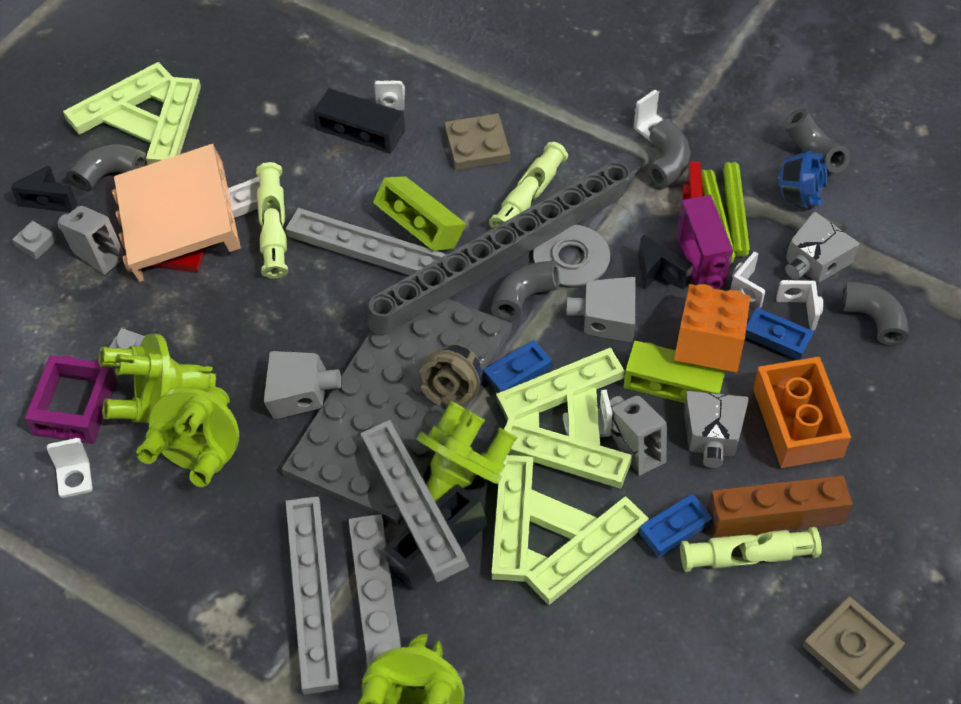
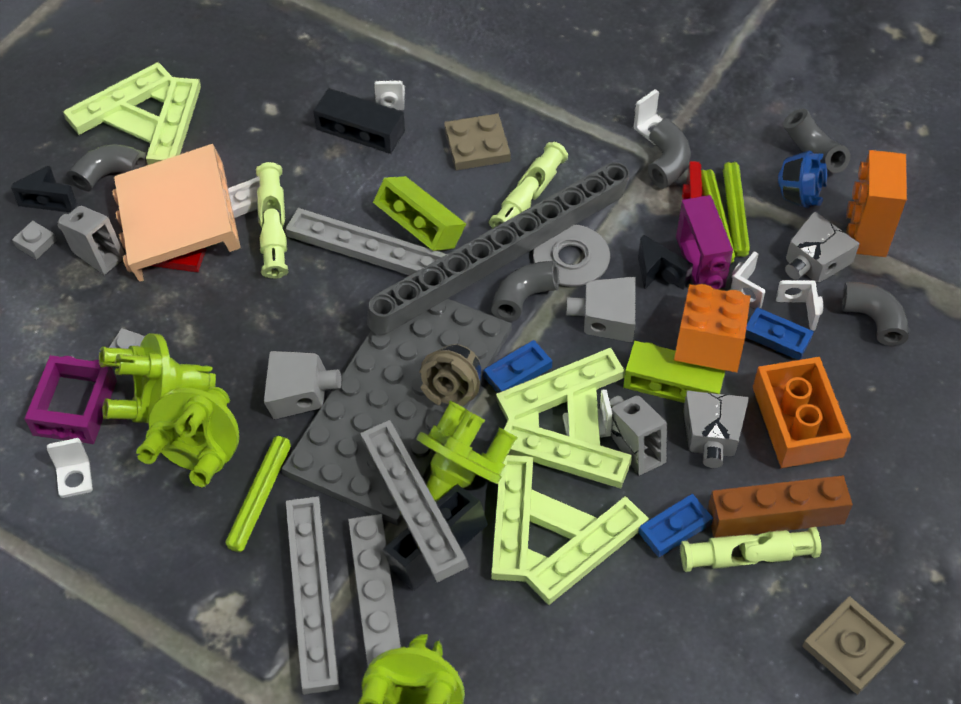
none -> lime axle [226,436,291,552]
none -> orange brick [846,150,907,257]

